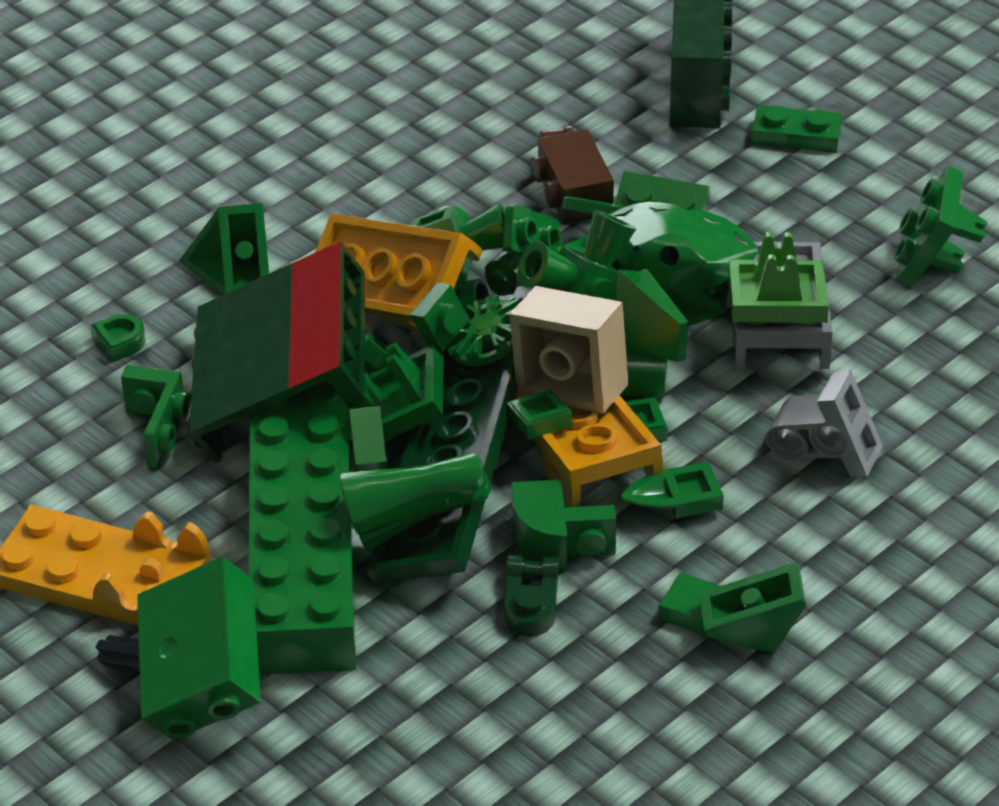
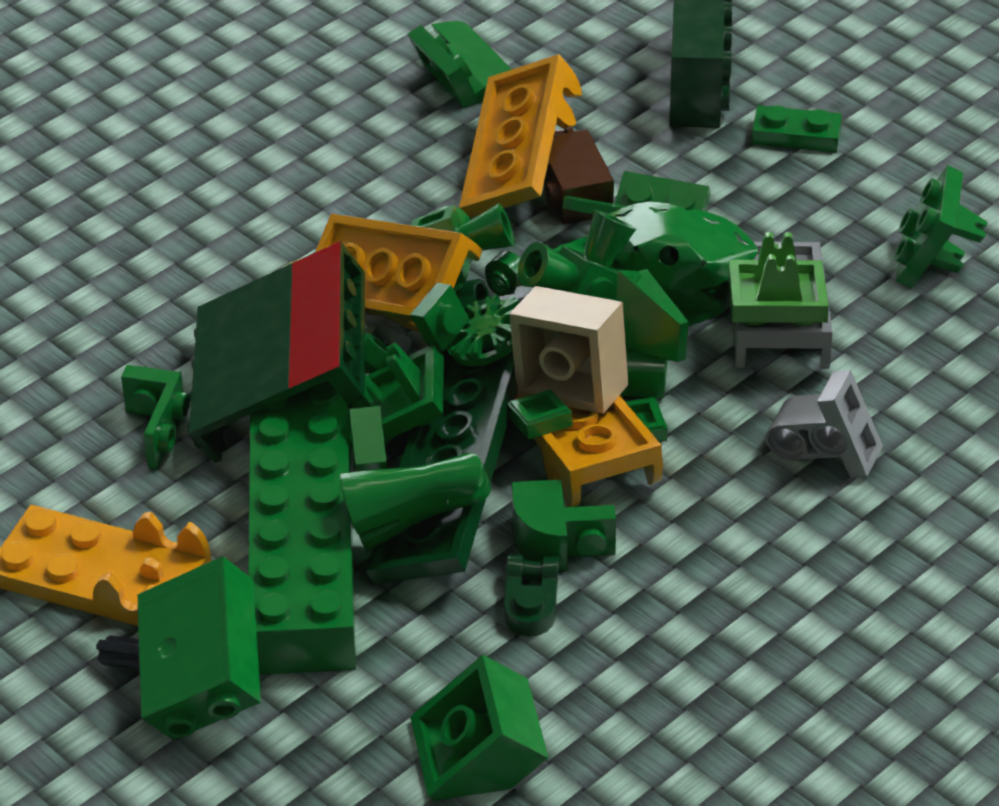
green tile [90,314,146,362] -> none
green slope [179,203,269,295] -> none
green bracket [502,205,561,257] -> none
green plate [621,462,724,518] -> none
green tile [658,572,720,635] -> none
green slope [699,562,806,654] -> none
none -> green plate [407,21,512,108]
none -> green slope [410,654,549,801]
none -> light orange hinge [459,54,582,218]

